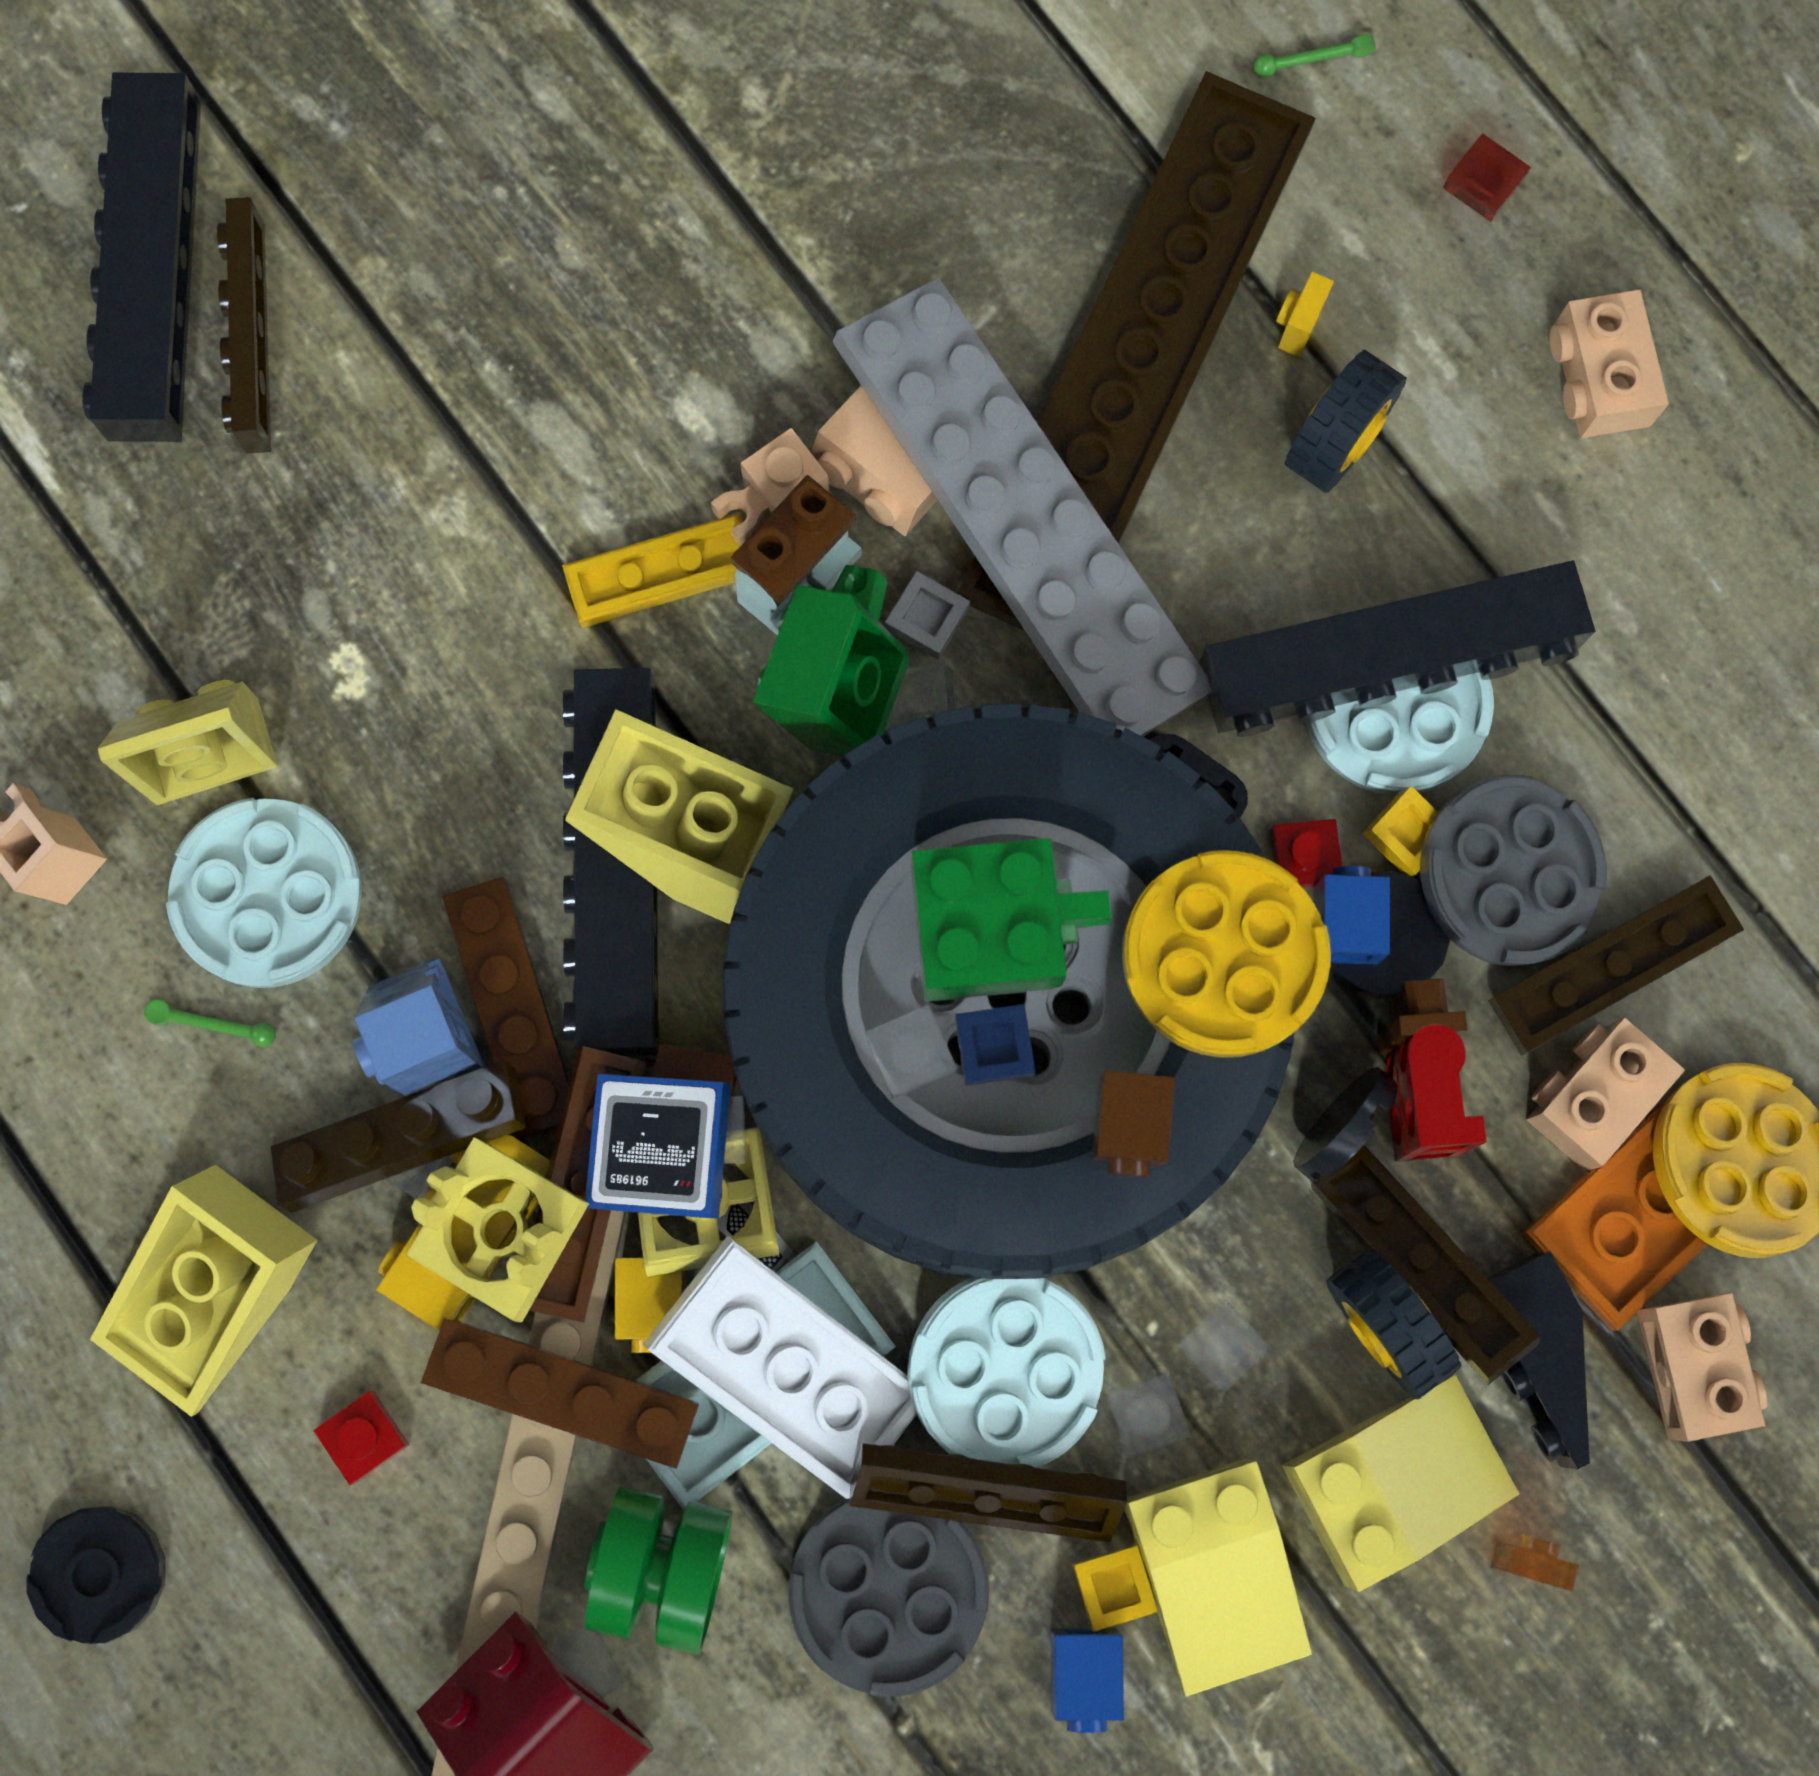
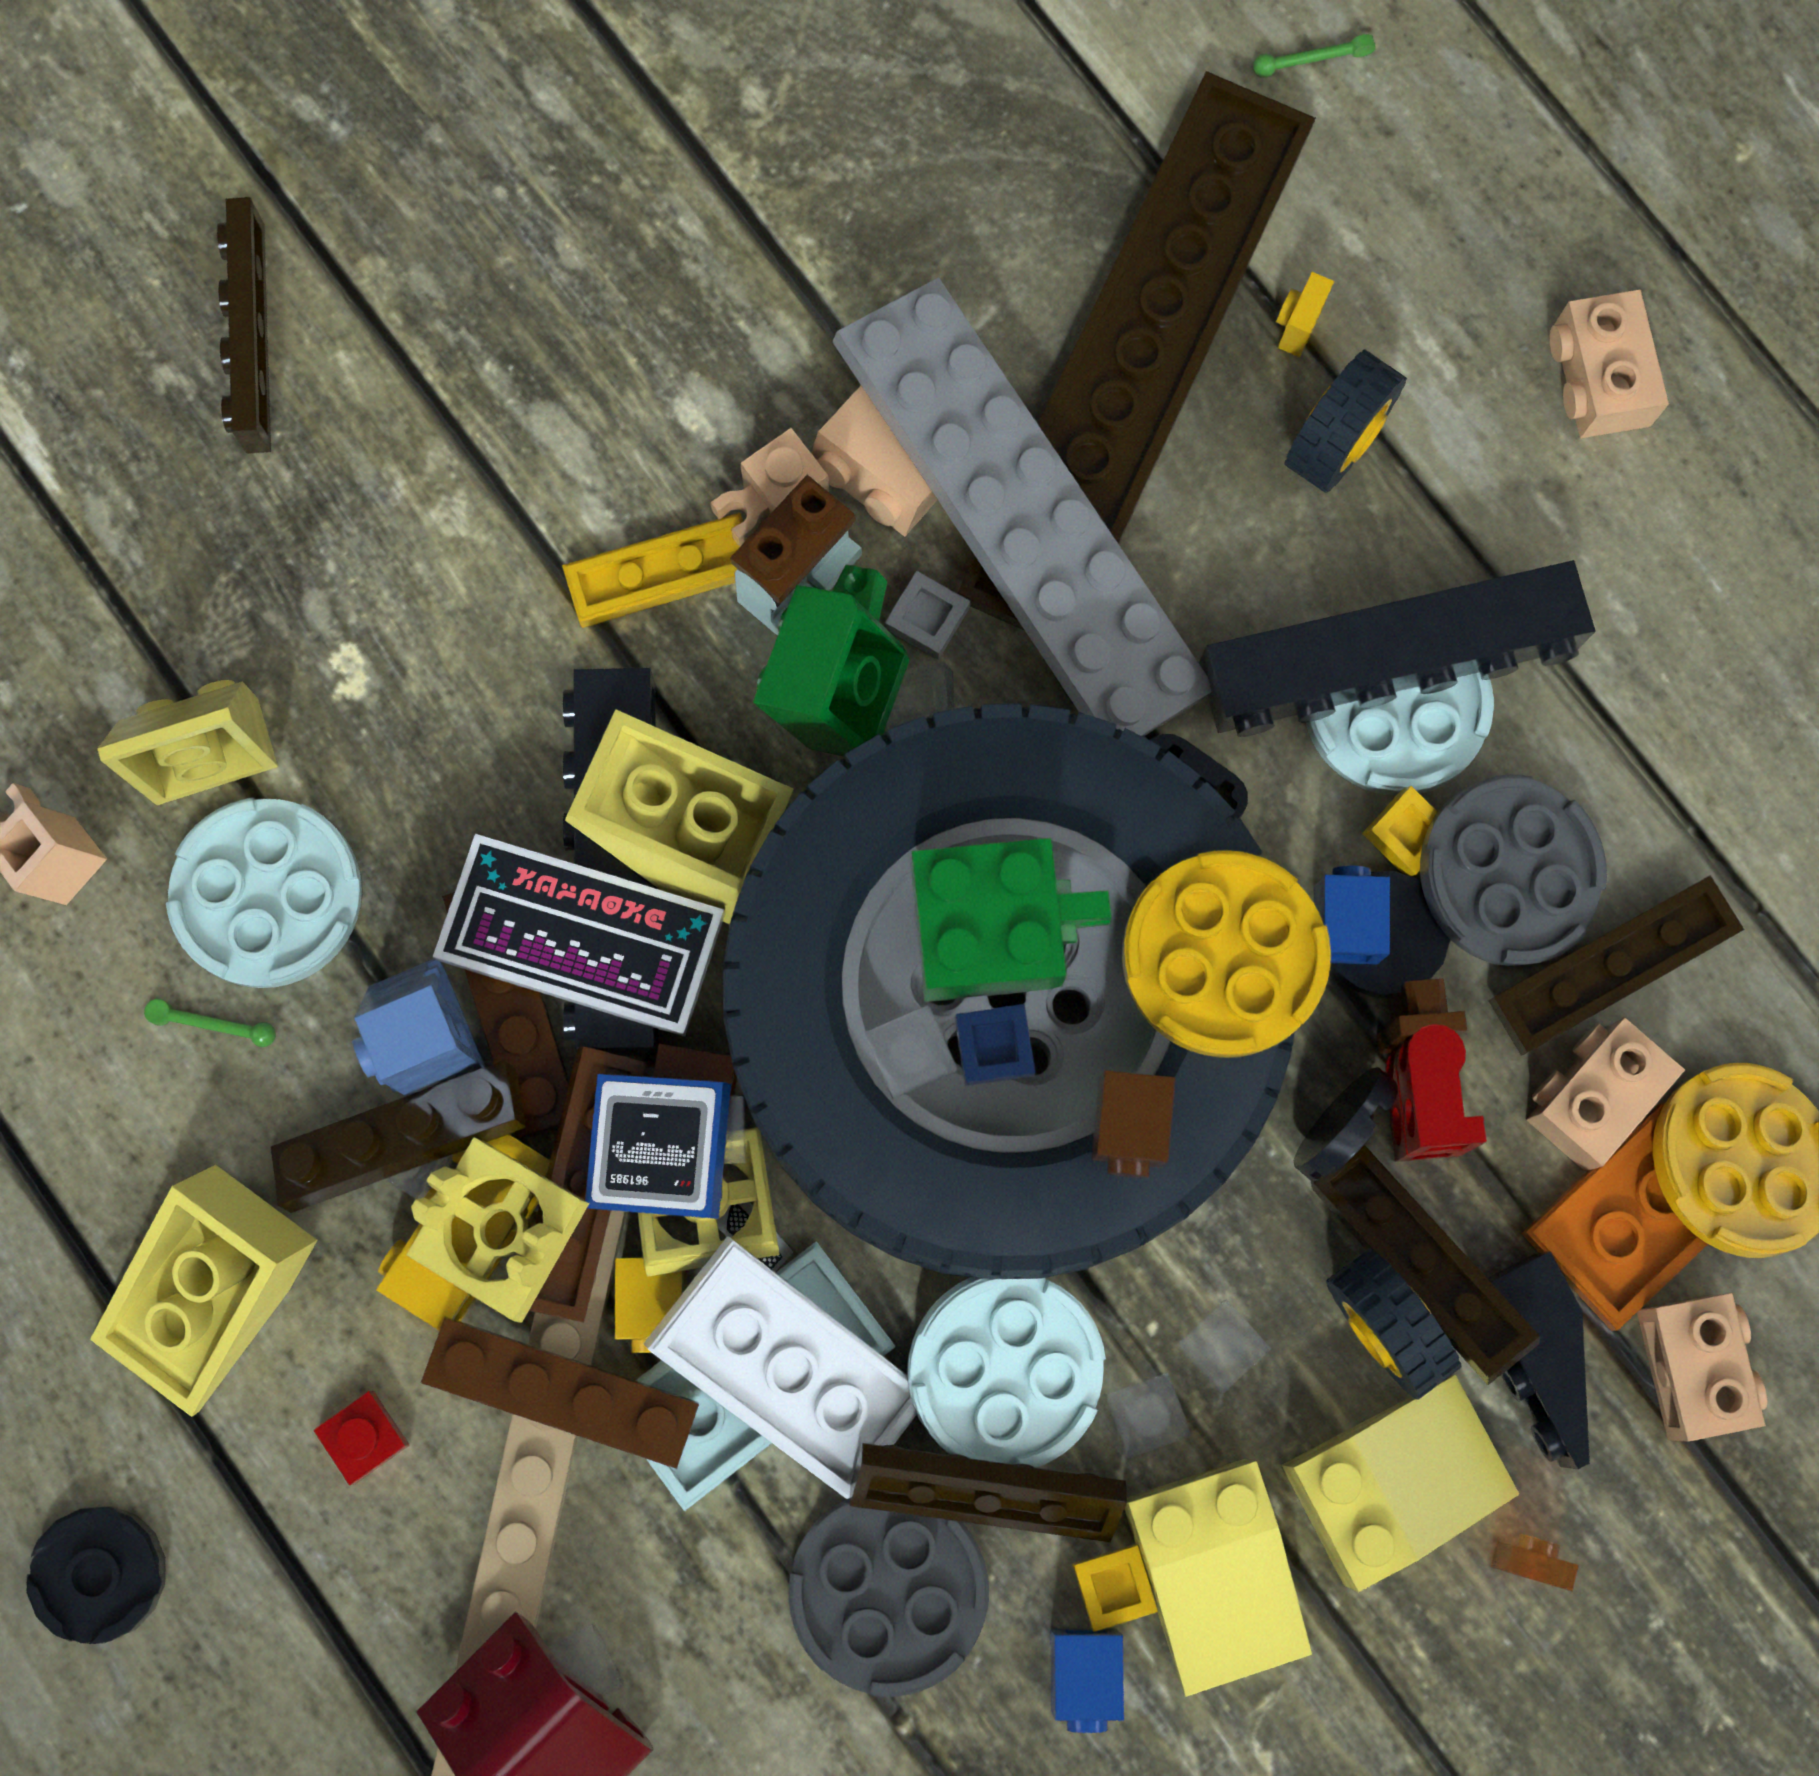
black brick [82,72,201,442] -> none
green wheel [585,1486,733,1656] -> none
red plate [1270,819,1342,889] -> none
clear red plate [1442,133,1531,222] -> none
none -> tile [433,834,725,1037]

